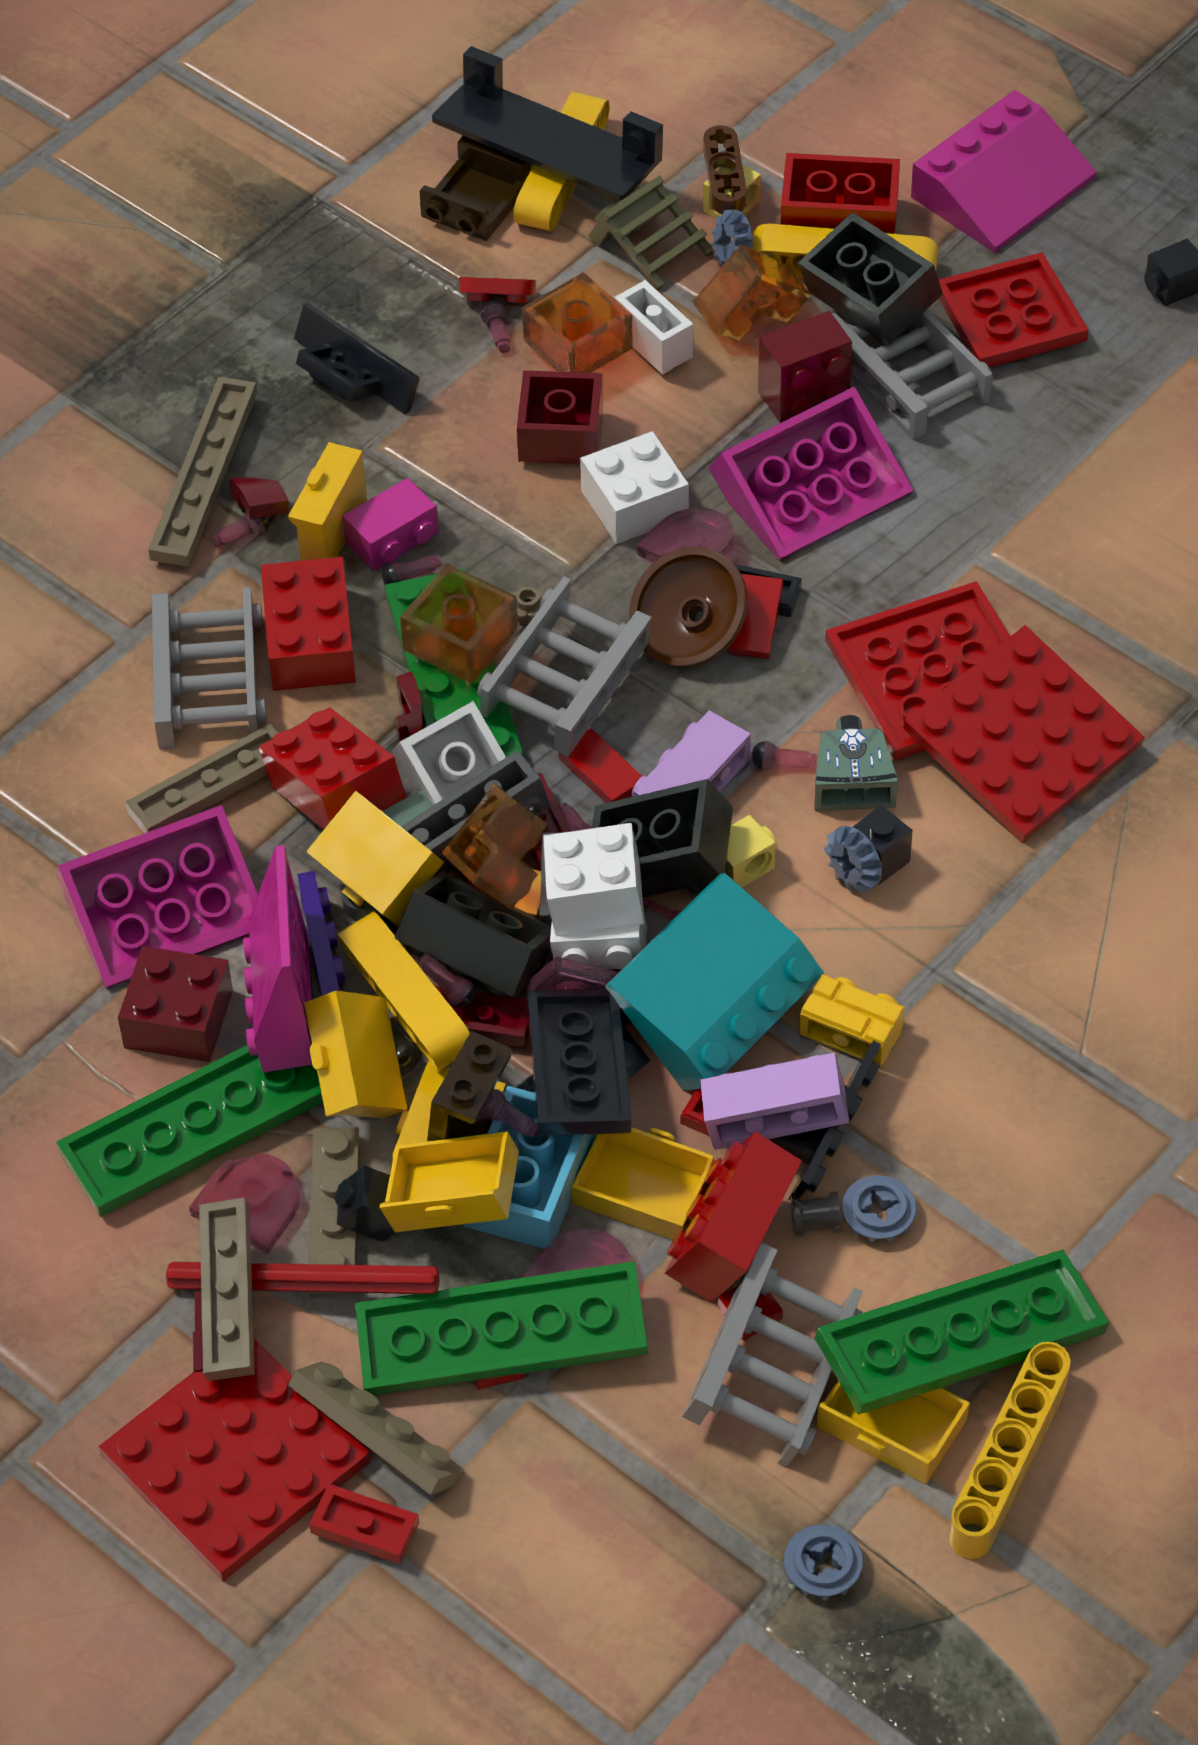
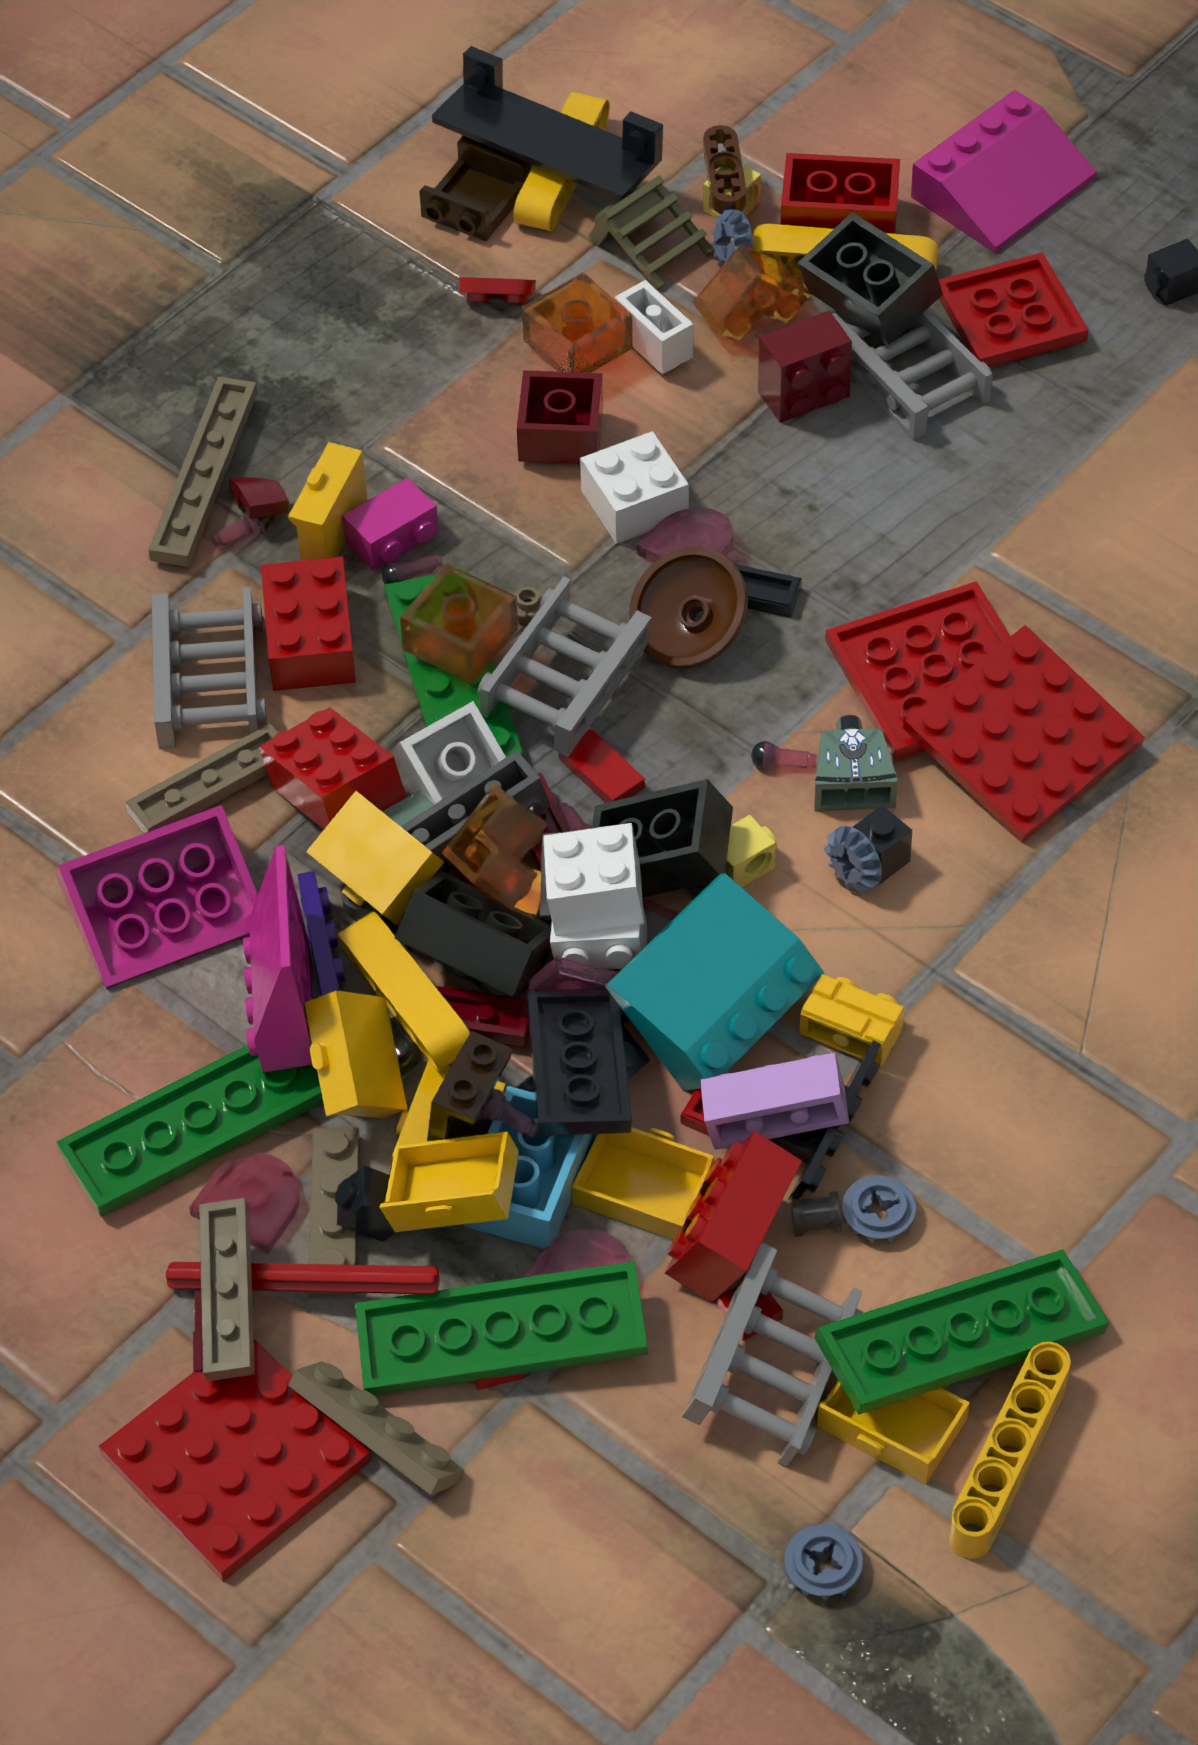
dark red brick [118,946,233,1062] -> none
black bracket [294,303,420,413] -> none
red plate [309,1484,419,1564] -> none
dark red slope [395,671,423,742] -> none
clear pink piece [417,954,477,1009] -> none
clear pink piece [480,300,510,353] -> none
lavender brick [632,710,751,797] -> none
dark pink slope [708,386,914,560] -> none
red tile [728,574,784,659] -> none

